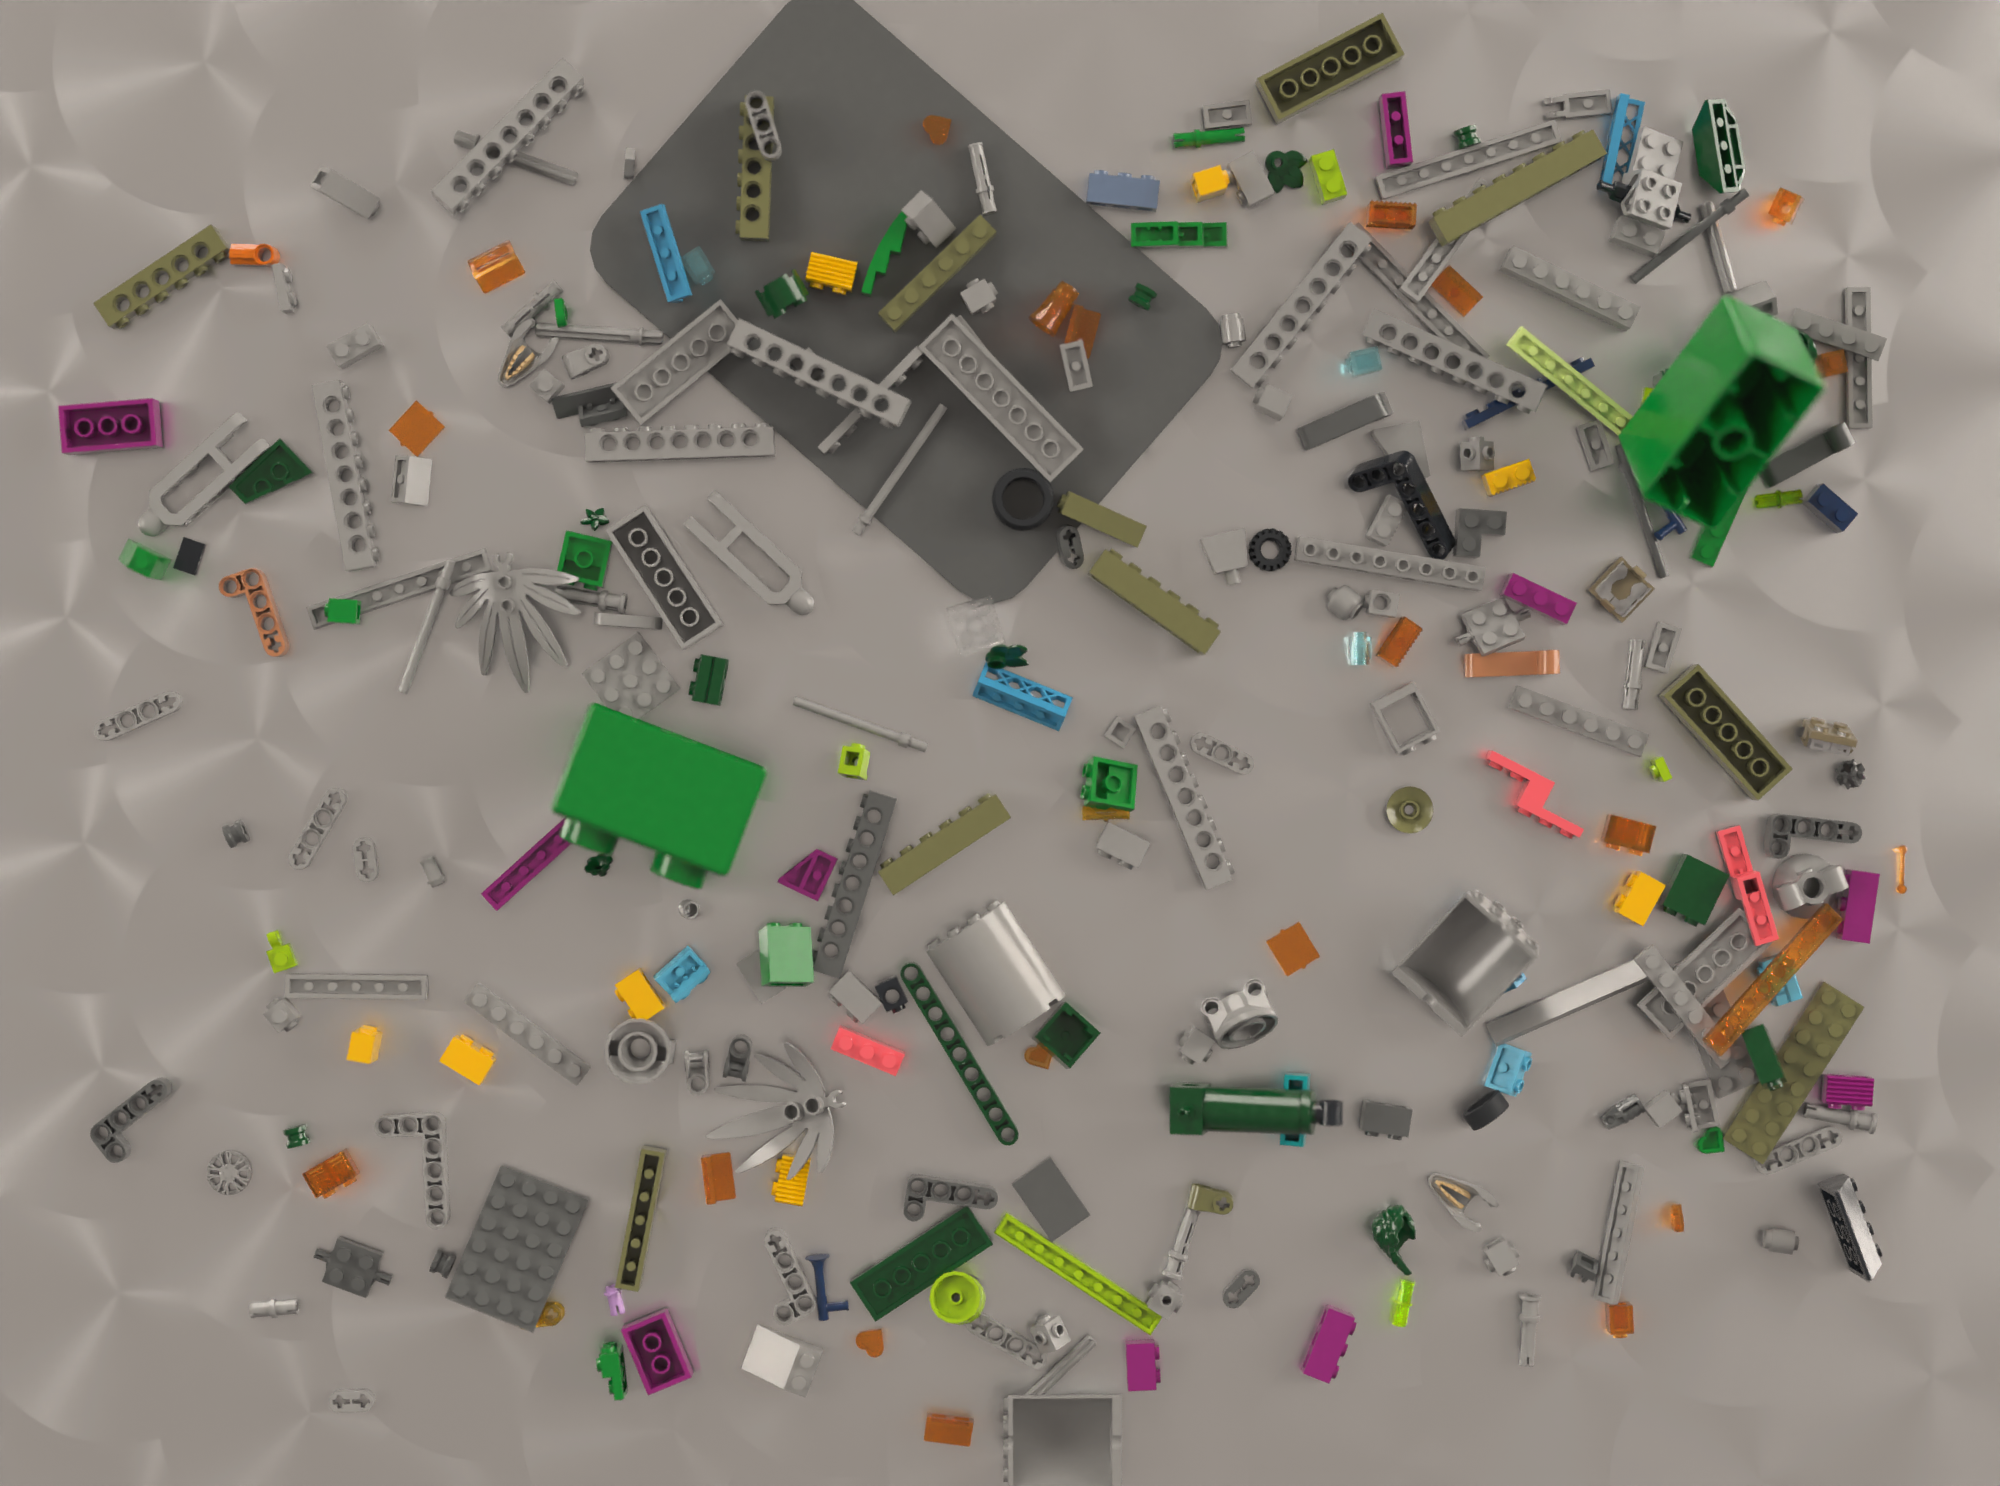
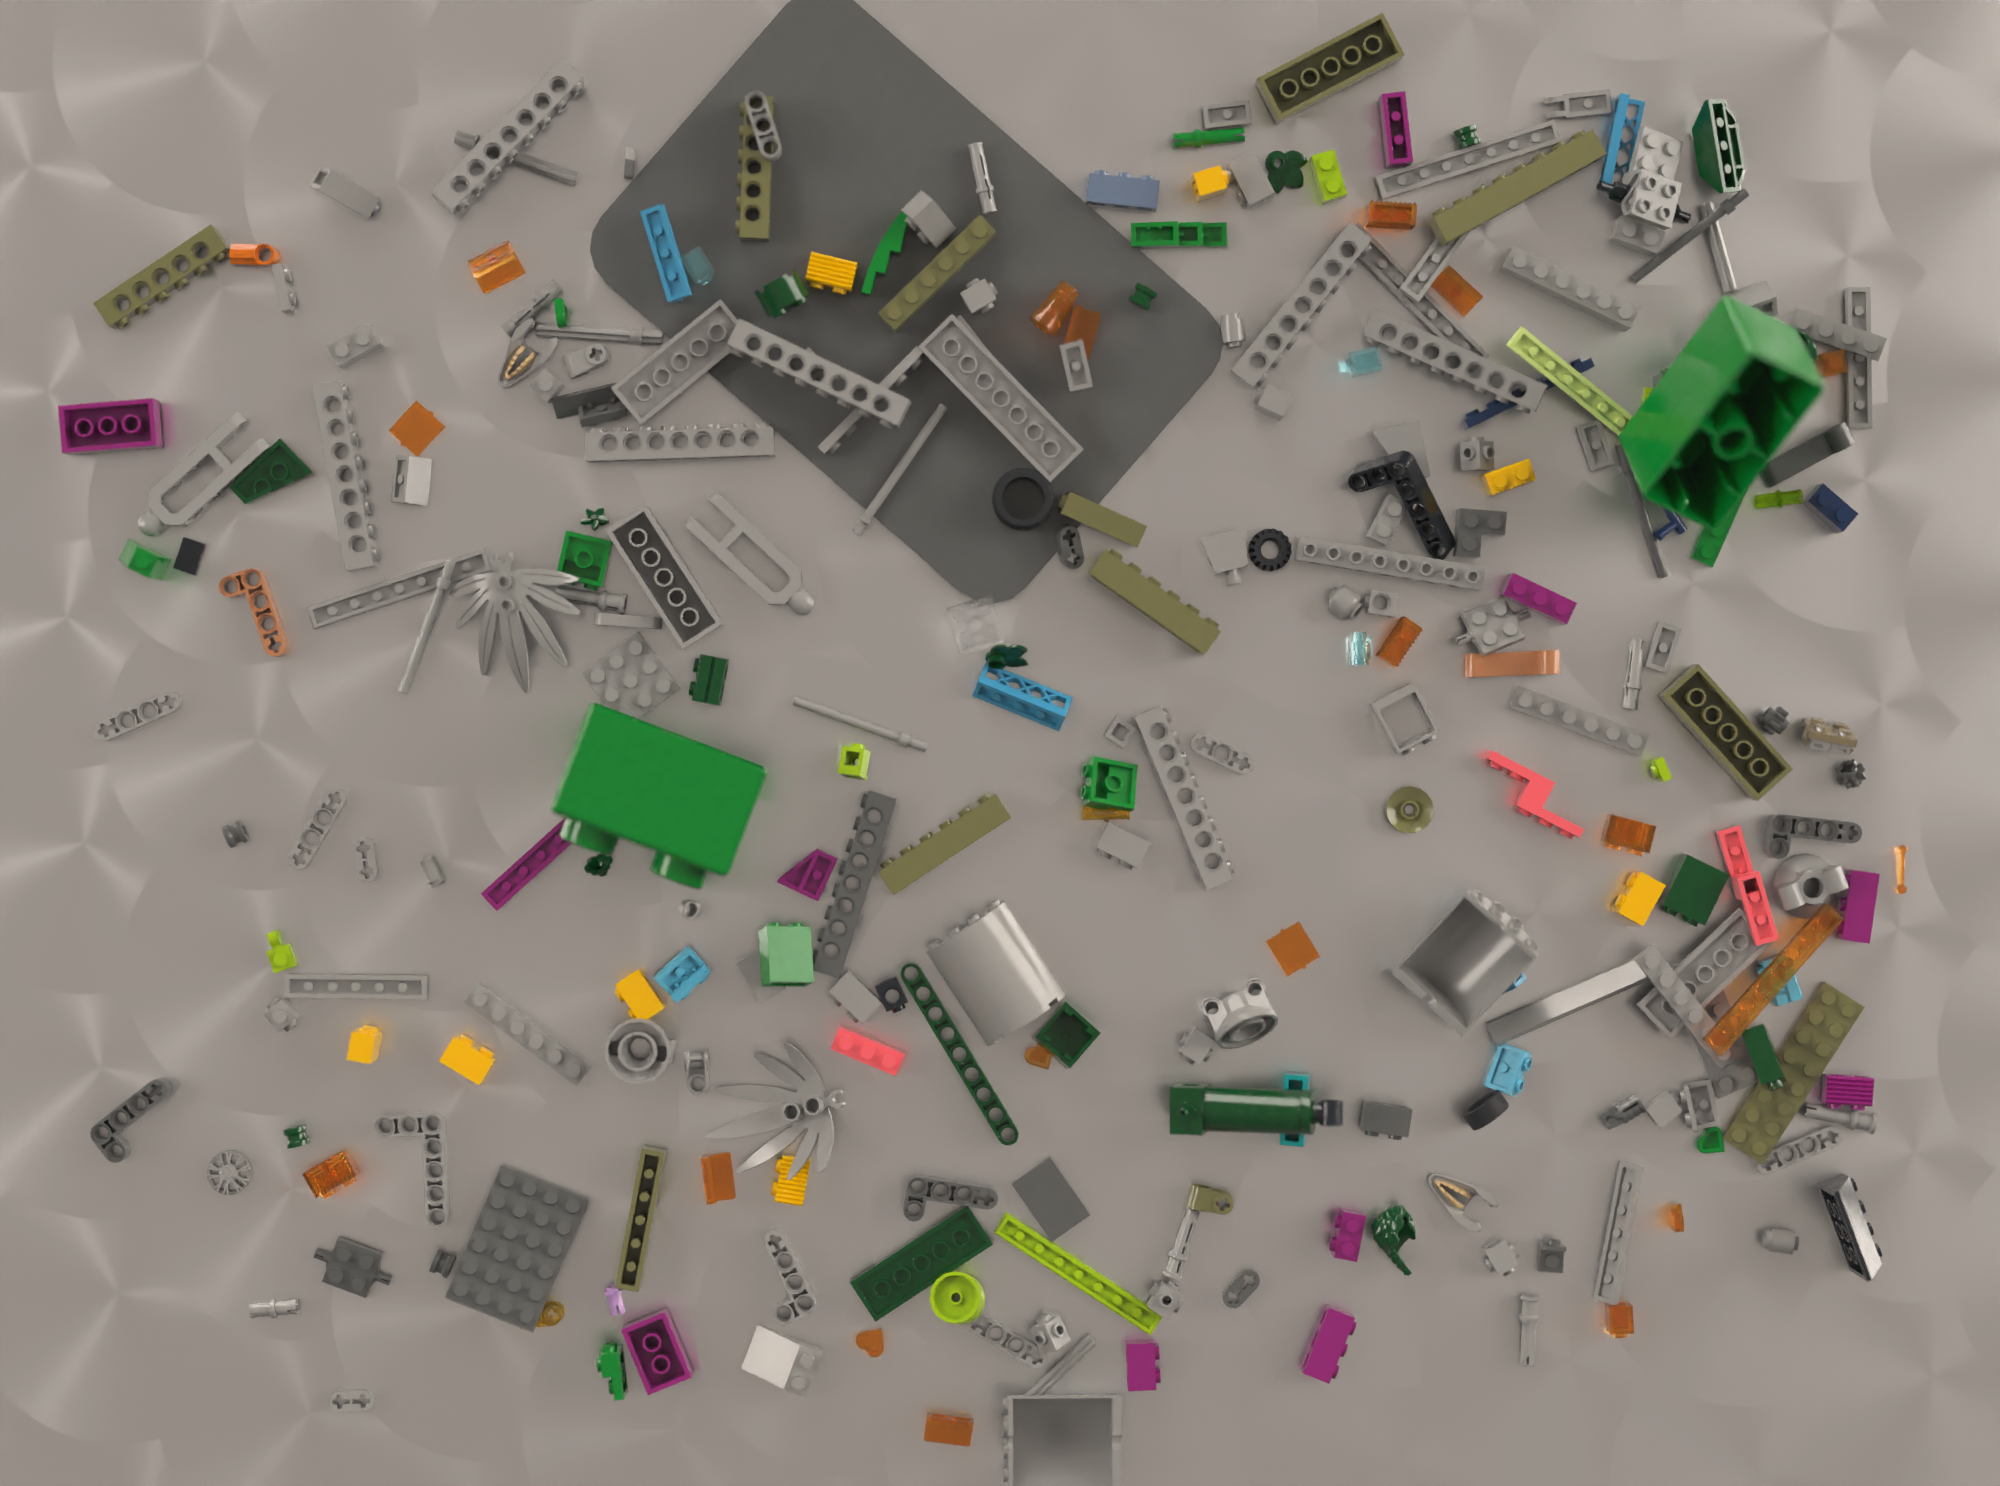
green brick [324,598,361,624] -> none
dark grey piece [722,1035,752,1082] -> none
dark blue piece [805,1254,849,1321] -> none
clear orange tile [923,115,952,145] -> none
dark grey beam [1297,392,1393,451] -> none
clear neon green axle [1392,1279,1415,1327] -> none
dark grey tile [1570,1251,1599,1283] -> none
piece [1588,556,1655,623] -> none
clear orange brick [1768,187,1805,227] -> none
none -> magenta brick [1329,1208,1366,1262]
none -> dark grey bracket [1538,1239,1566,1273]
none -> dark grey gear [1760,706,1790,735]

